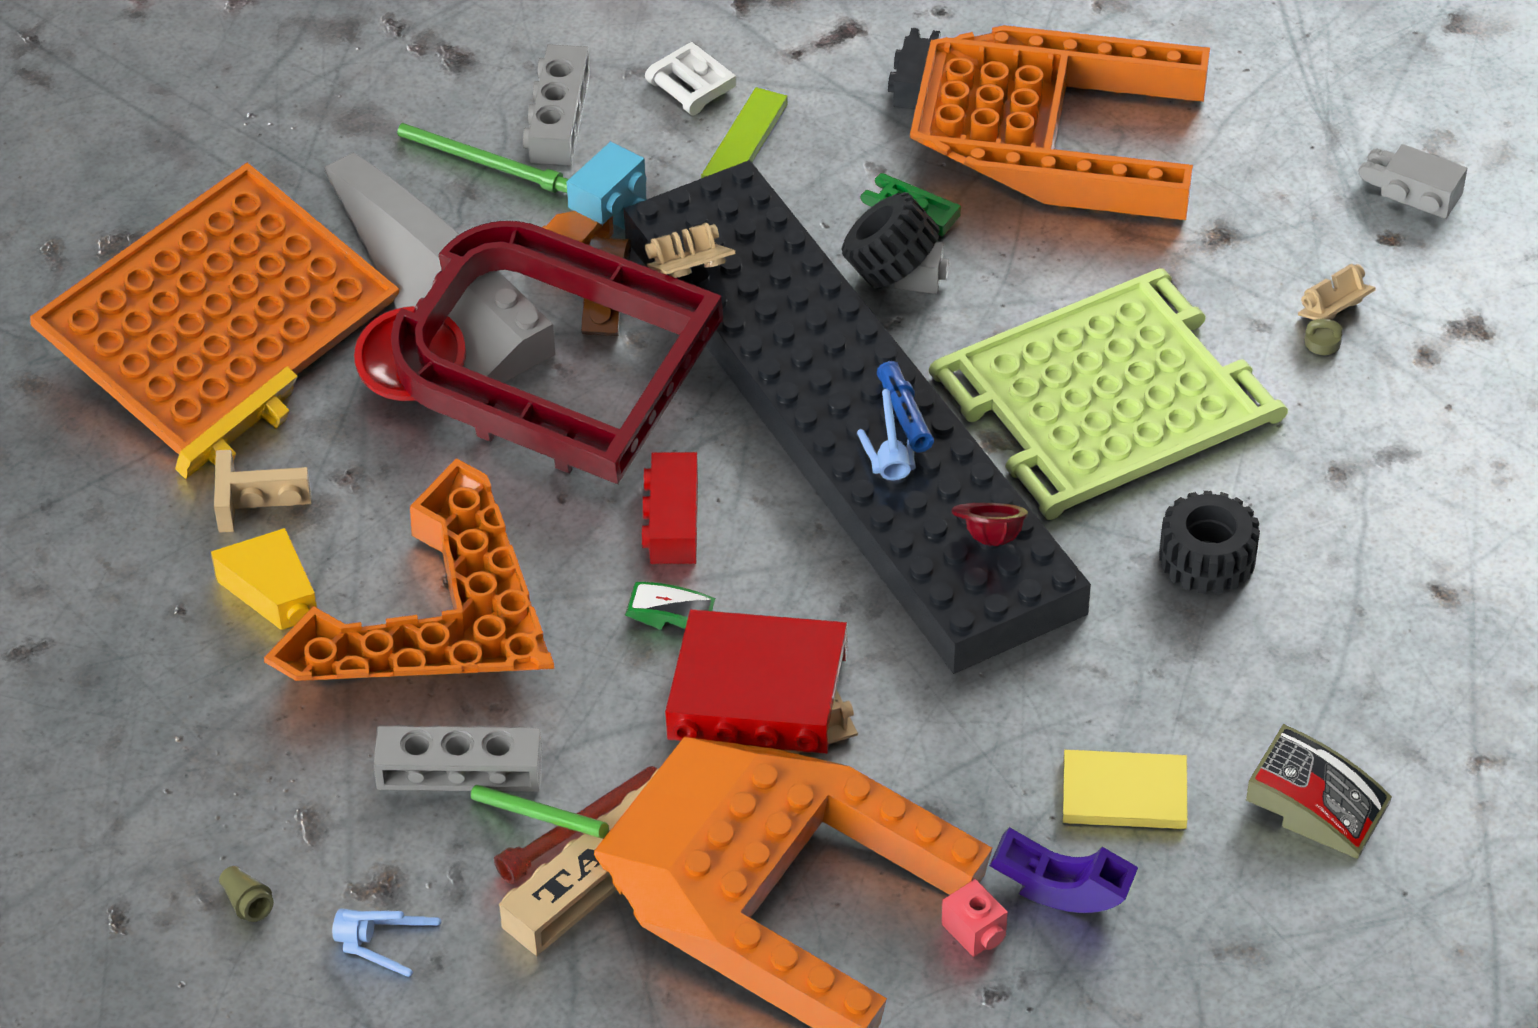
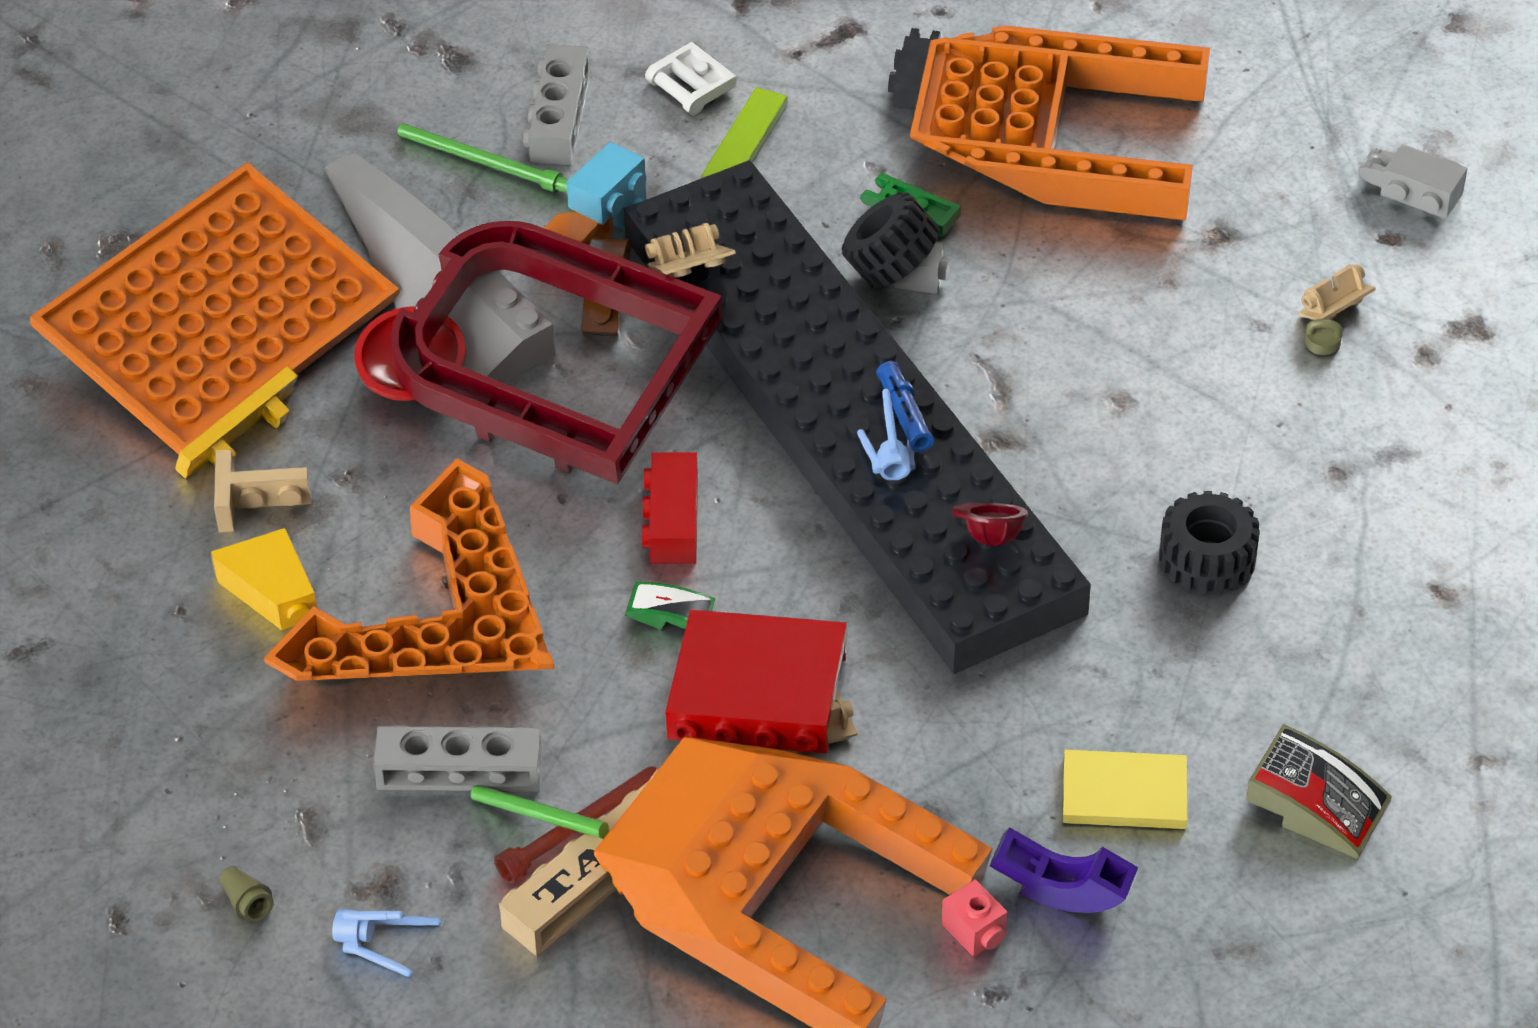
yellowish green plate [928,268,1288,520] -> none

